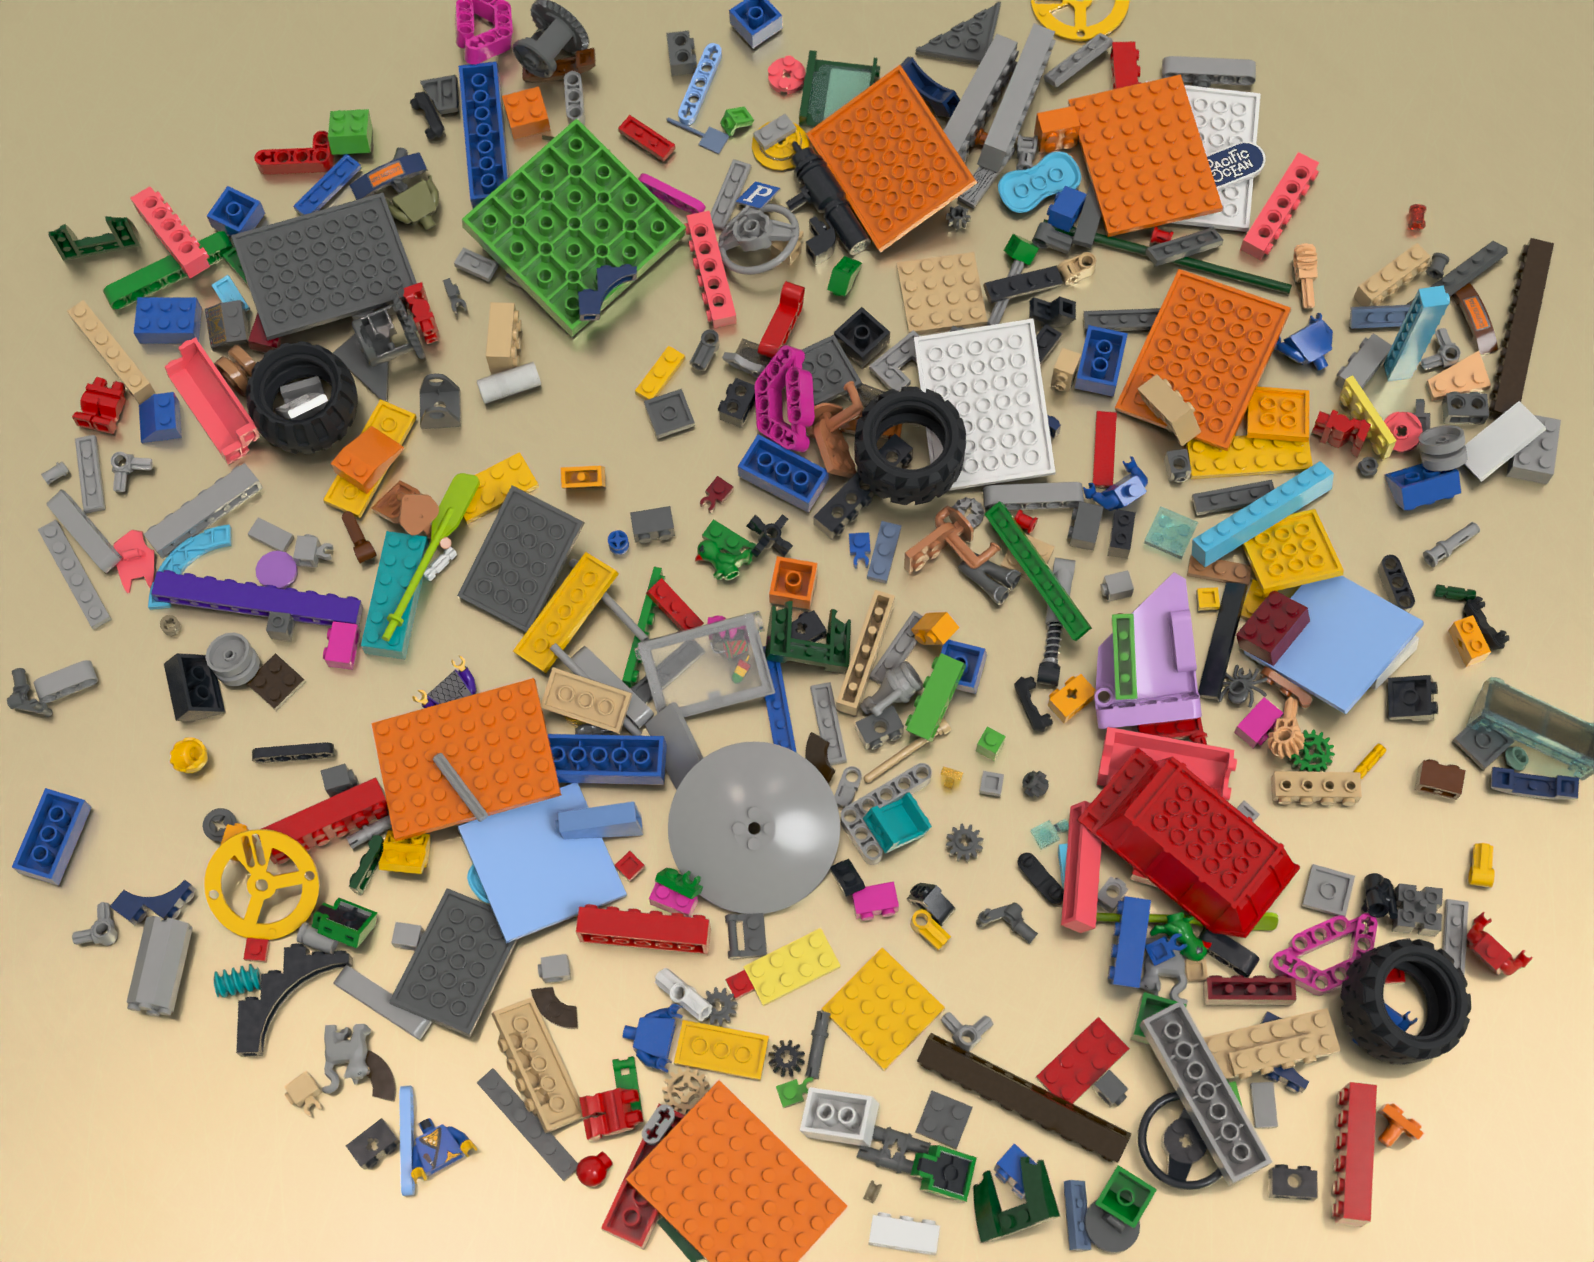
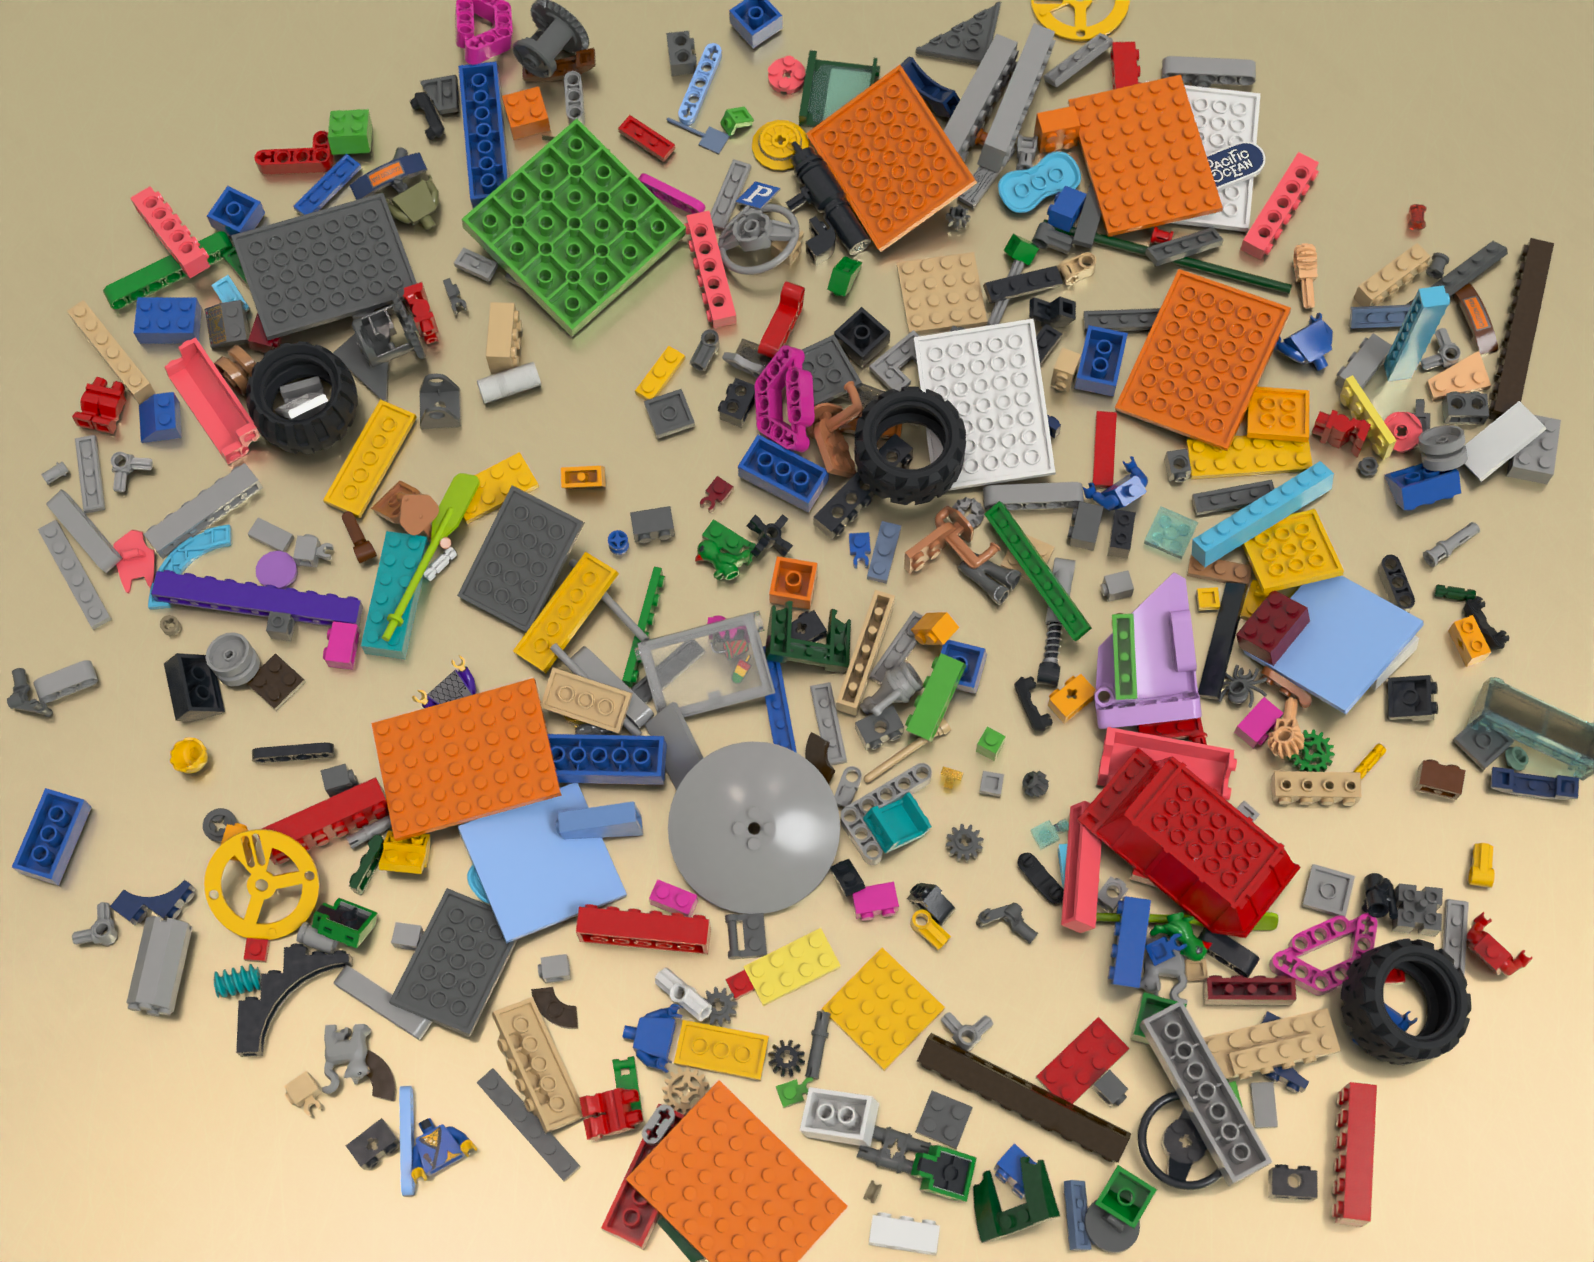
dark green wedge [48,216,140,260] -> none
orange slope [331,426,404,494] -> none
light grey axle [433,753,488,822] -> none
red piece [576,1151,613,1187] -> none
dark blue arch [578,264,637,321] -> none
red plate [614,851,645,882] -> none
red plate [646,578,704,631] -> none
green plate [655,867,703,899] -> none
light grey plate [753,114,796,151] -> none
red bush [1014,509,1038,534] -> none
tan wedge [1137,374,1201,446] -> none
orange plate [1378,1103,1424,1147] -> none

